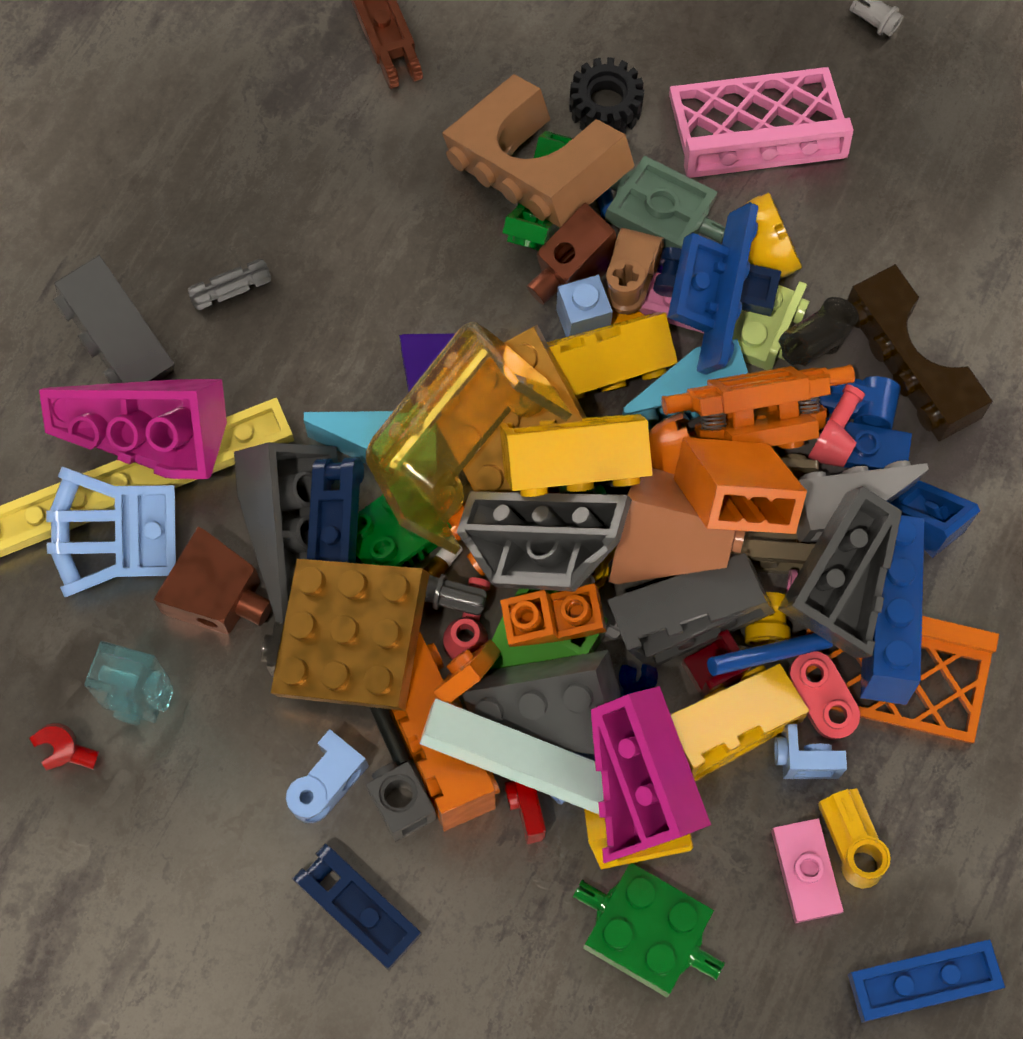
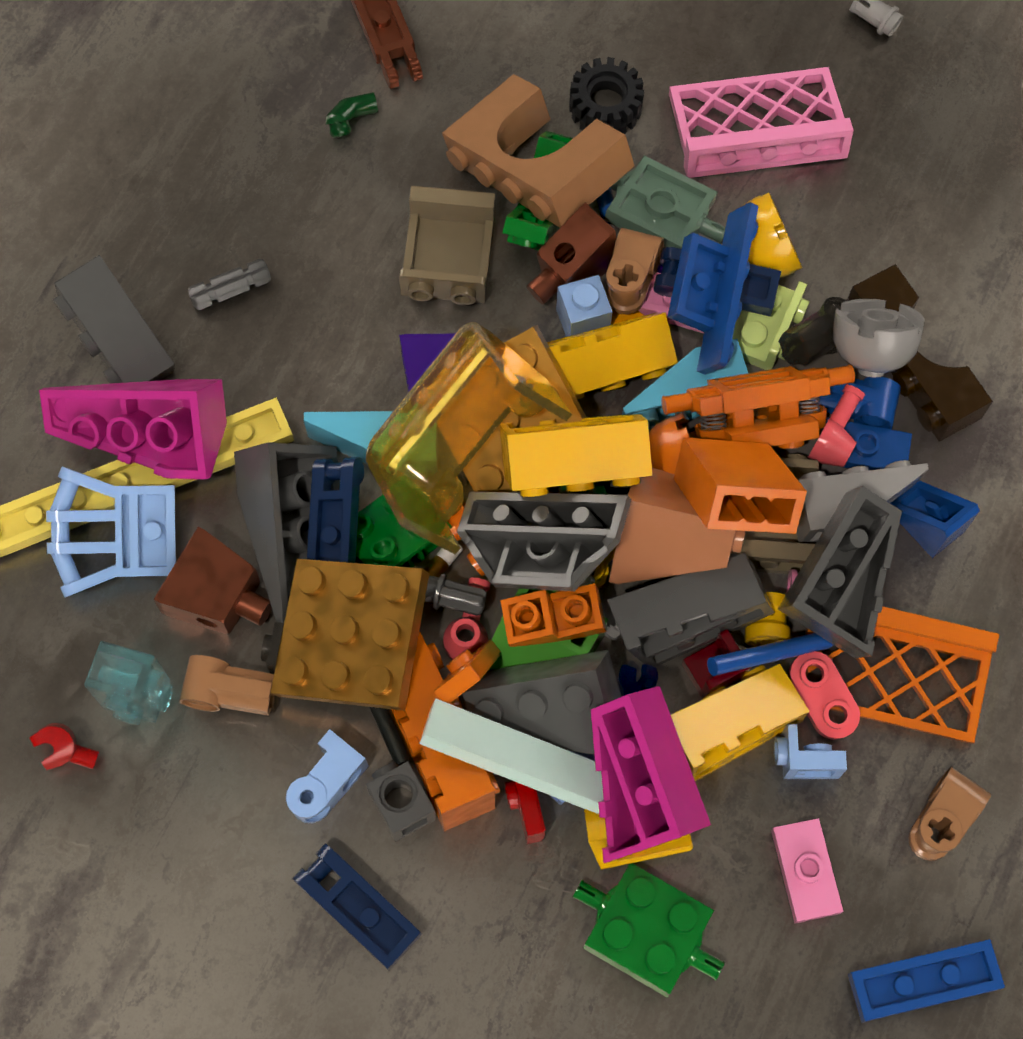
yellow piece [818,788,891,889] -> none
blue arch [860,515,925,705] -> none
none -> medium nougat piece [179,655,276,716]
none -> dark green arm [325,92,378,138]
none -> dark tan panel [399,186,495,305]
none -> light grey cylinder [833,299,925,378]
none -> medium nougat piece [909,767,991,861]

